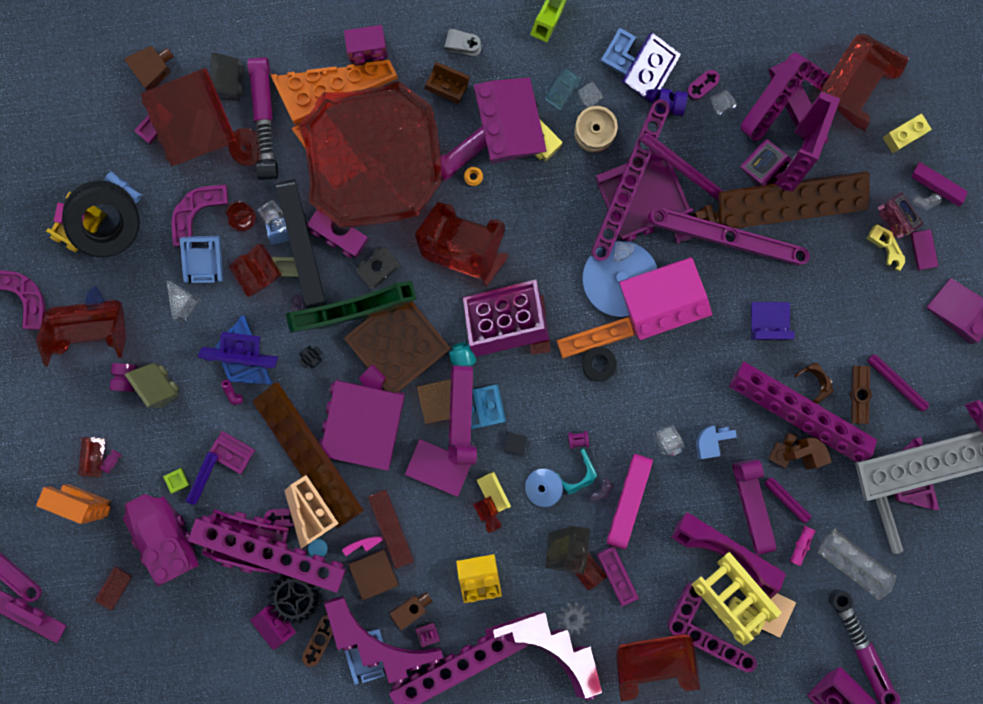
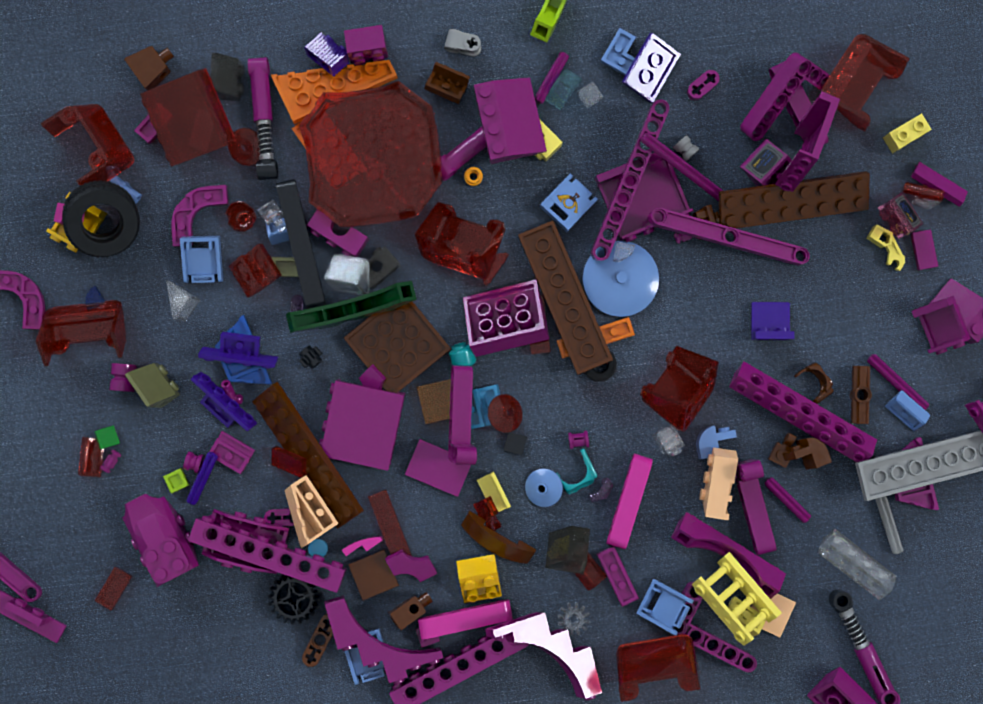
orange arch [36,484,111,524] -> none
magenta panel [250,605,296,650] -> none
tan wheel [574,106,618,153] -> none
dark pink slope [619,257,712,340] -> none
dark purple wheel [656,88,688,117] -> none
clear slope [710,90,737,115] -> none
dark pink pin [789,526,816,566] -> none
none -> clear red windscreen [40,104,134,185]
none -> green tile [94,425,120,450]
none -> magenta wheel [183,451,205,473]
none -> dark purple bracket [191,372,257,431]
none -> clear red tile [271,446,306,478]
none -> dark purple brick [304,32,349,77]
none -> clear slope [324,254,370,296]
none -> magenta tile [385,549,438,582]
none -> dark pink beam [418,599,513,639]
none -> reddish brown slope [461,511,536,564]
none -> clear red dish [488,394,522,433]
none -> reddish brown plate [518,220,613,376]
none -> magenta axle [535,52,569,104]
none -> medium blue container [539,173,598,232]
none -> medium blue container [636,579,694,636]
none -> clear red windscreen [640,346,719,433]
none -> light grey wheel [673,135,700,161]
none -> light nougat wedge [700,447,738,520]
none -> medium blue slope [885,390,930,432]
none -> clear red pin [903,182,945,202]
none -> magenta panel [911,295,971,355]

